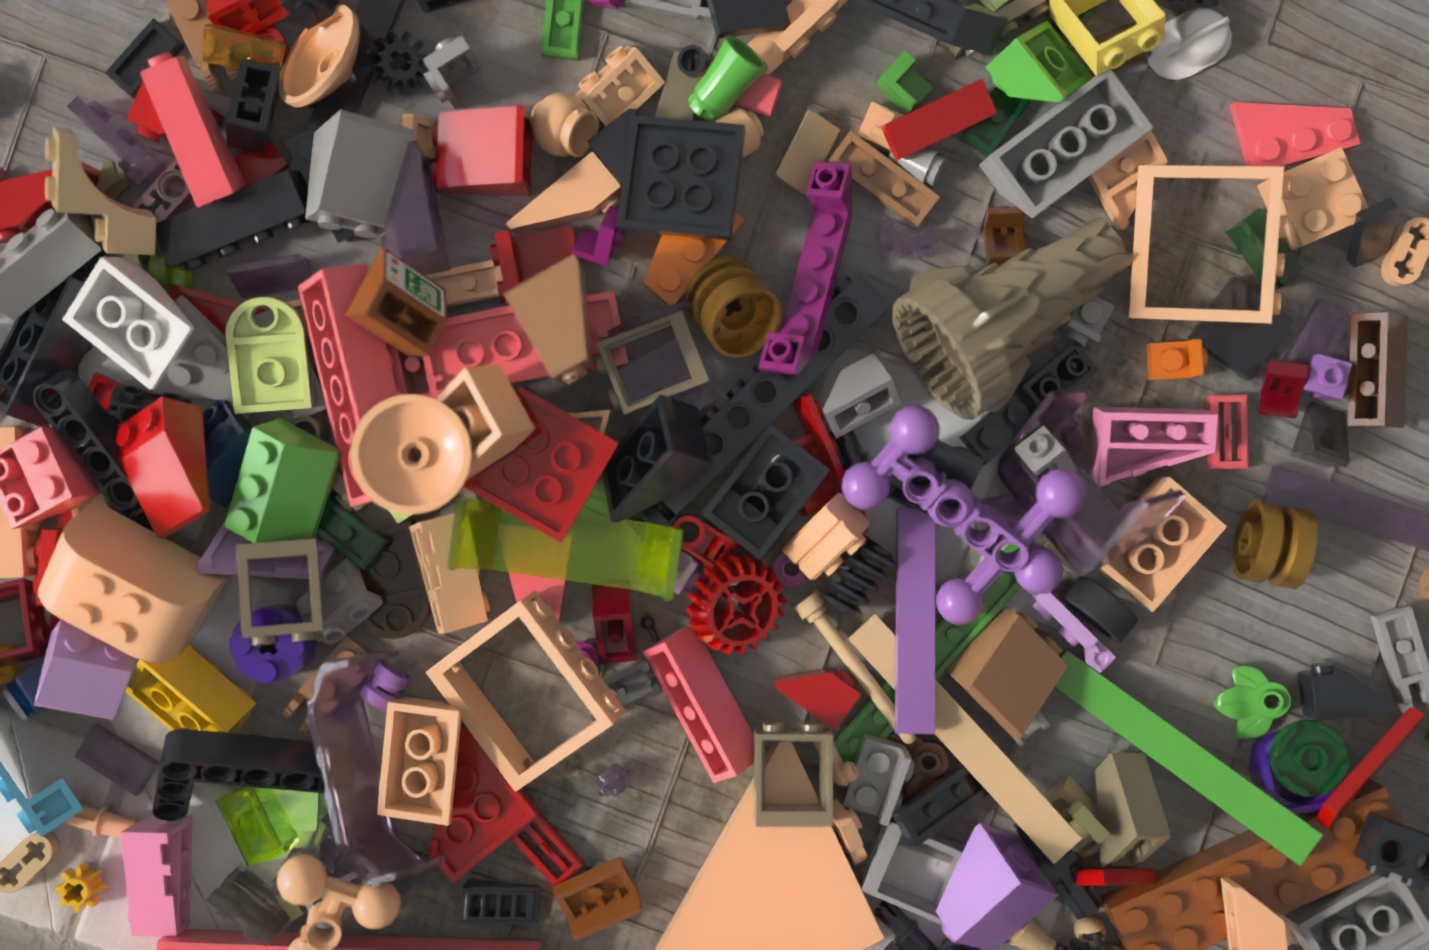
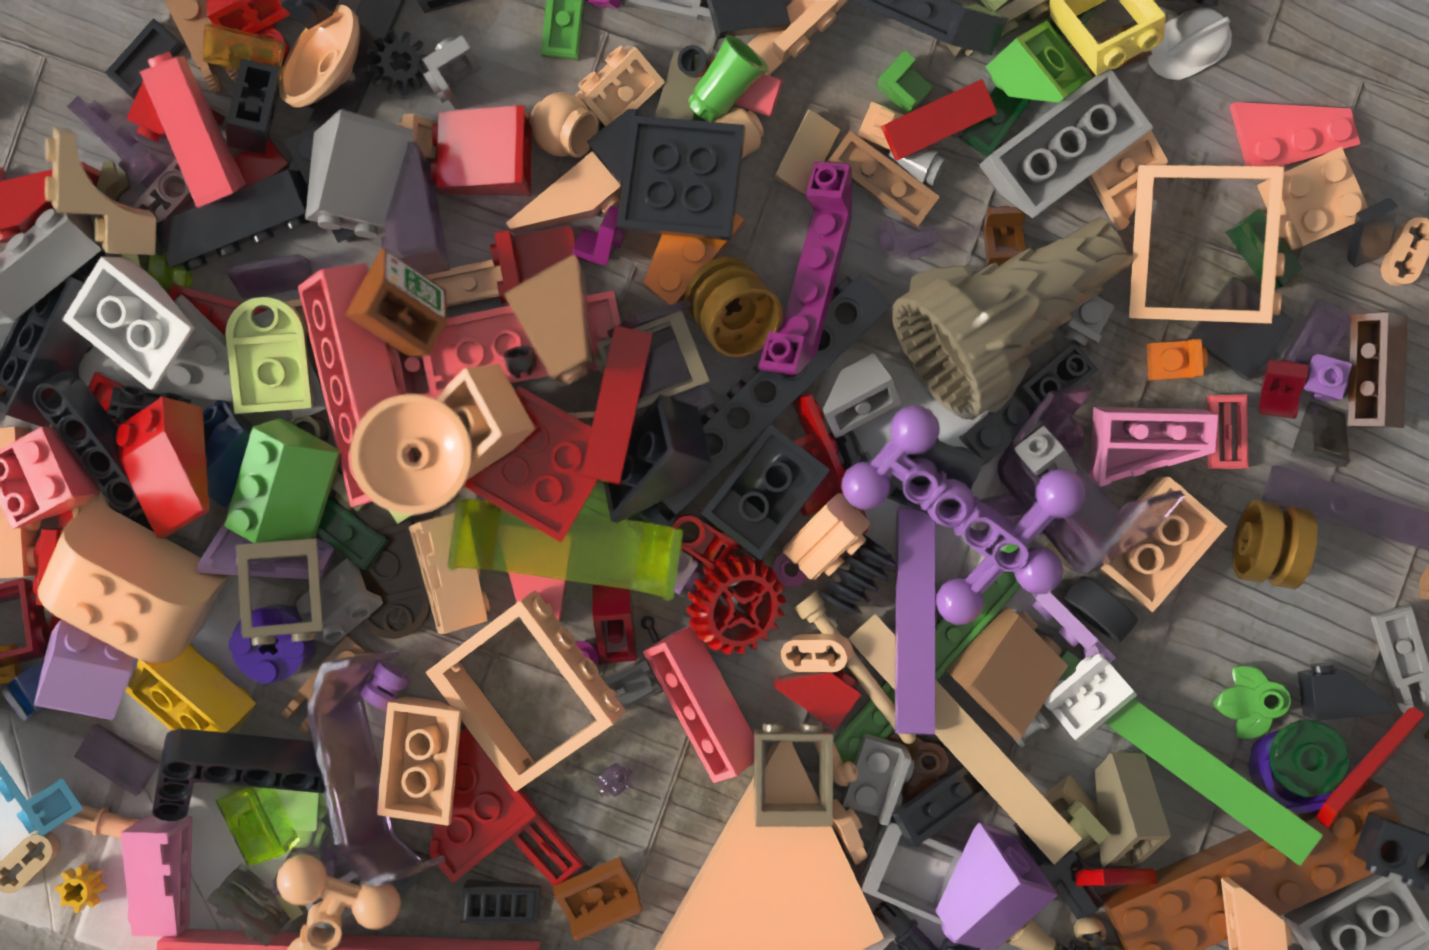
none -> black hinge [503,346,536,378]
none -> red tile [581,325,653,485]
none -> light nougat beam [781,634,853,672]
none -> white bracket [1044,653,1137,743]

